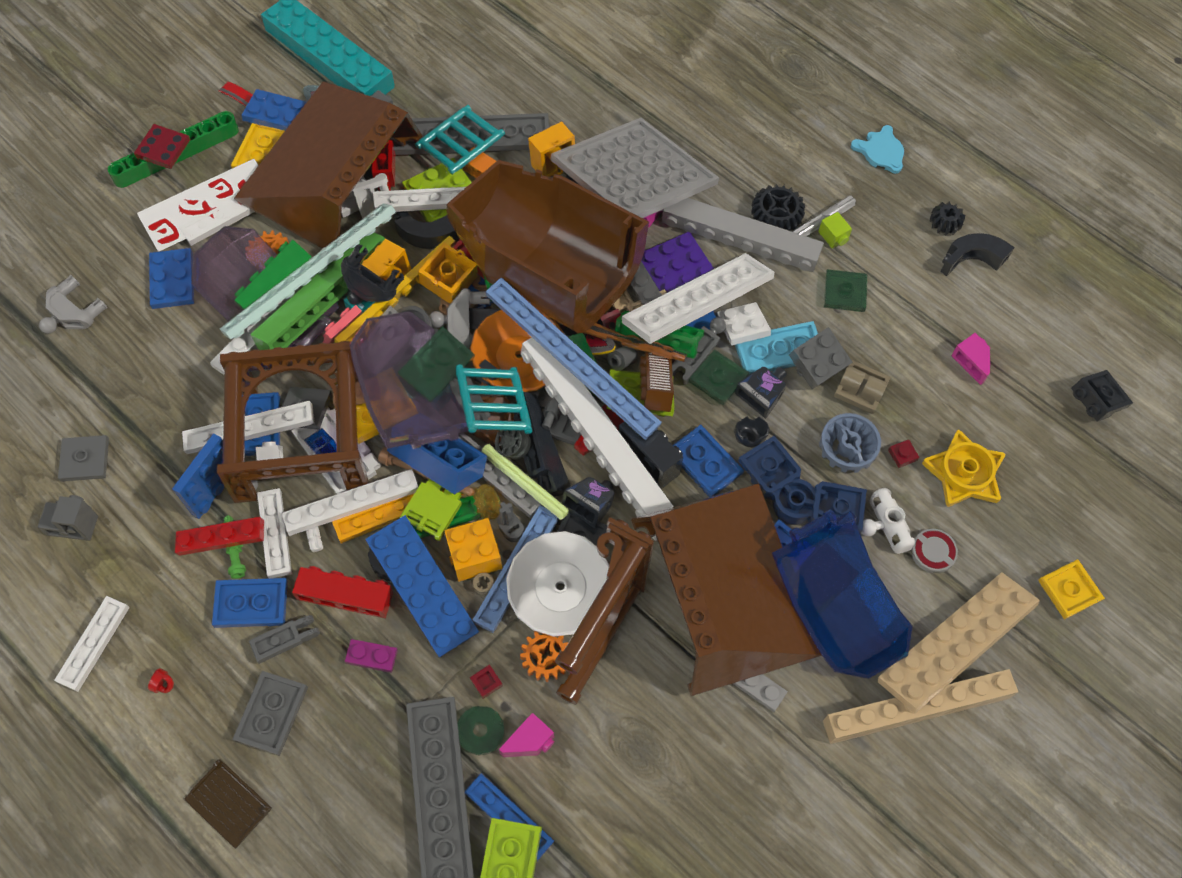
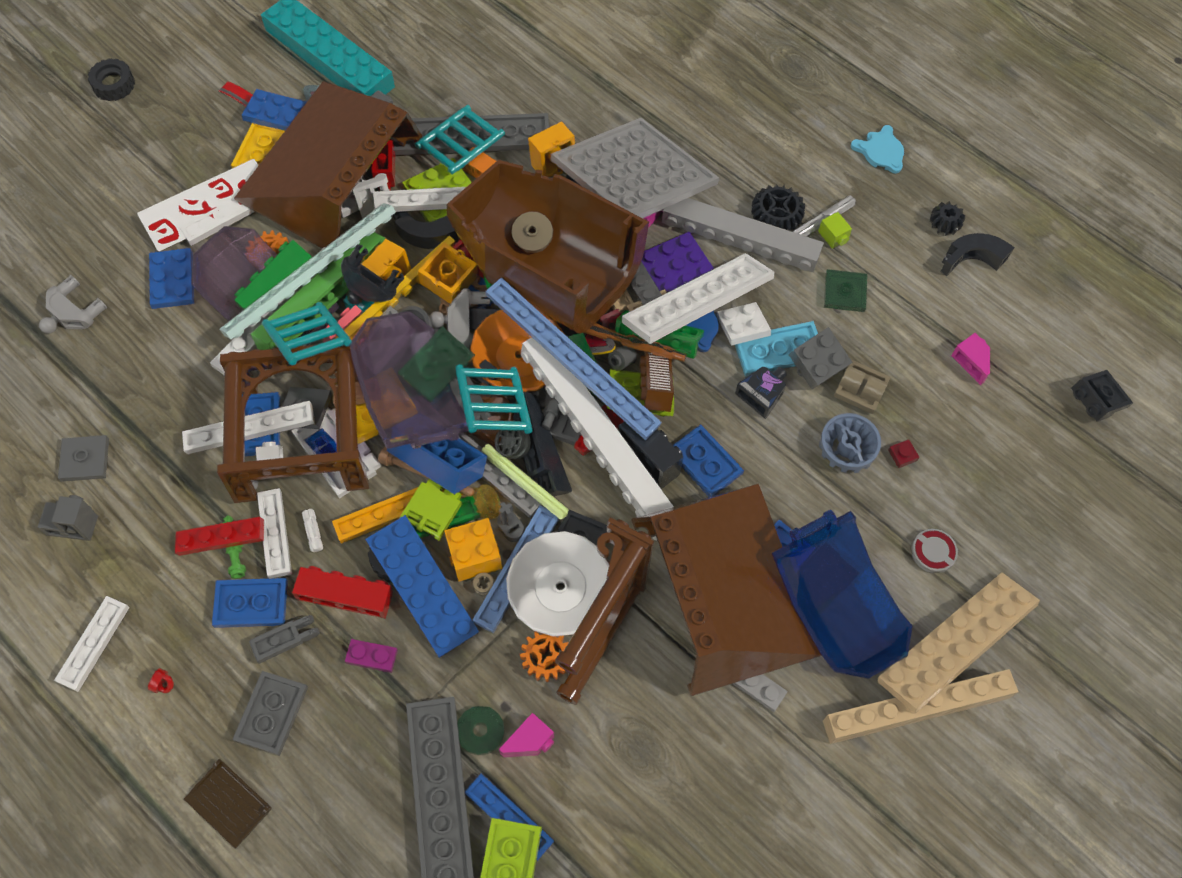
green beam [107,111,239,188] -> none
dark red tile [134,124,190,169] -> none
blue plate [172,433,224,519] -> none
white plate [282,469,418,536] -> none
dark red plate [469,664,503,699] -> none
black torso [562,477,615,529] -> none
dark grey plate [672,317,726,385] -> none
clear green plate [689,349,749,406] -> none
black hair [734,416,770,448] -> none
dark blue plate [738,436,867,533] -> none
white piece [861,488,915,554] -> none
yellow plate [922,430,1006,507] -> none
yellow plate [1038,559,1105,620] -> none
none -> black tyre [88,58,135,101]
none -> teal bar [262,302,352,365]
none -> dark tan plate [512,212,553,253]

